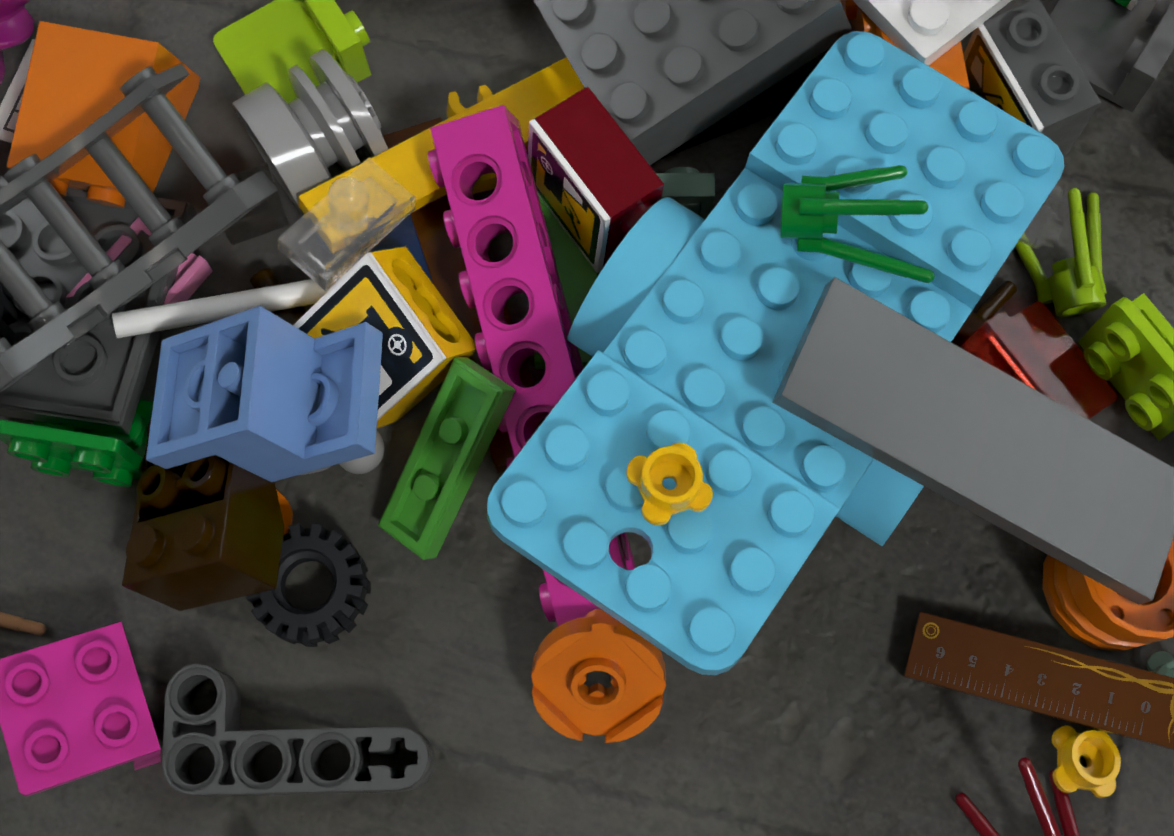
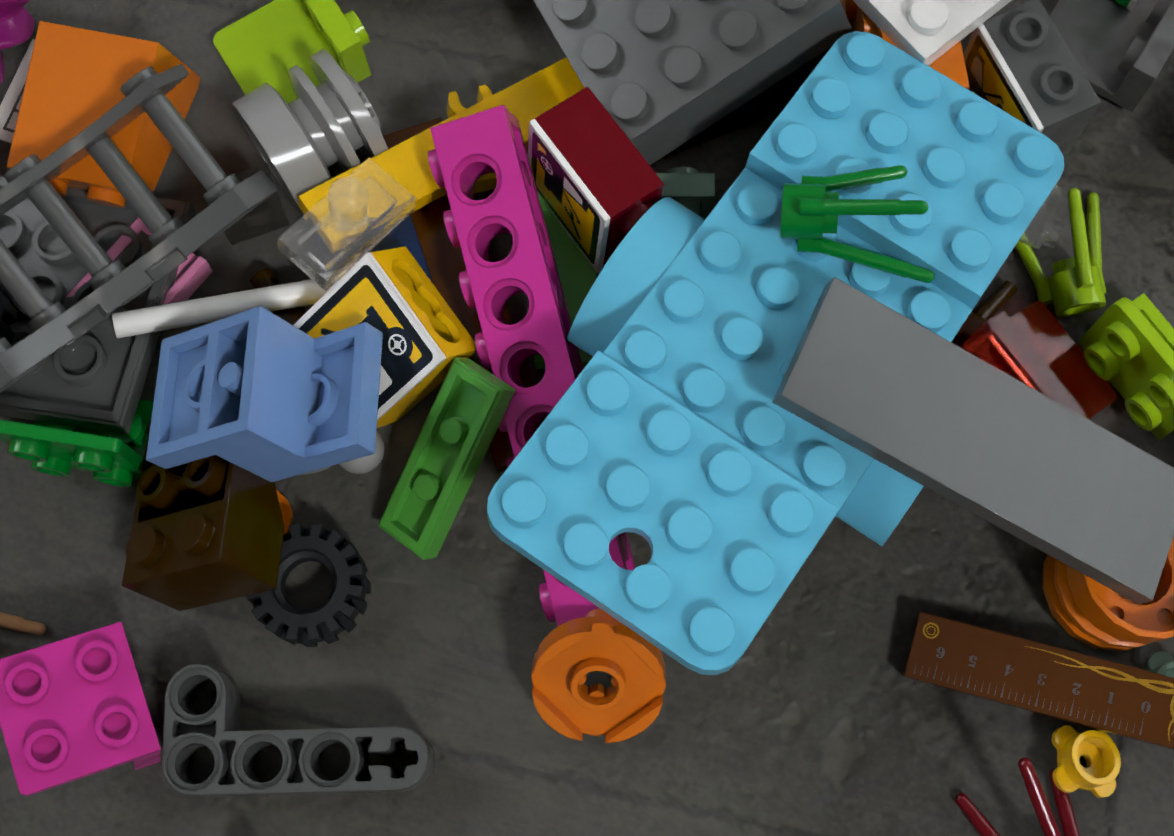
yellow plate [626,443,713,525] -> none

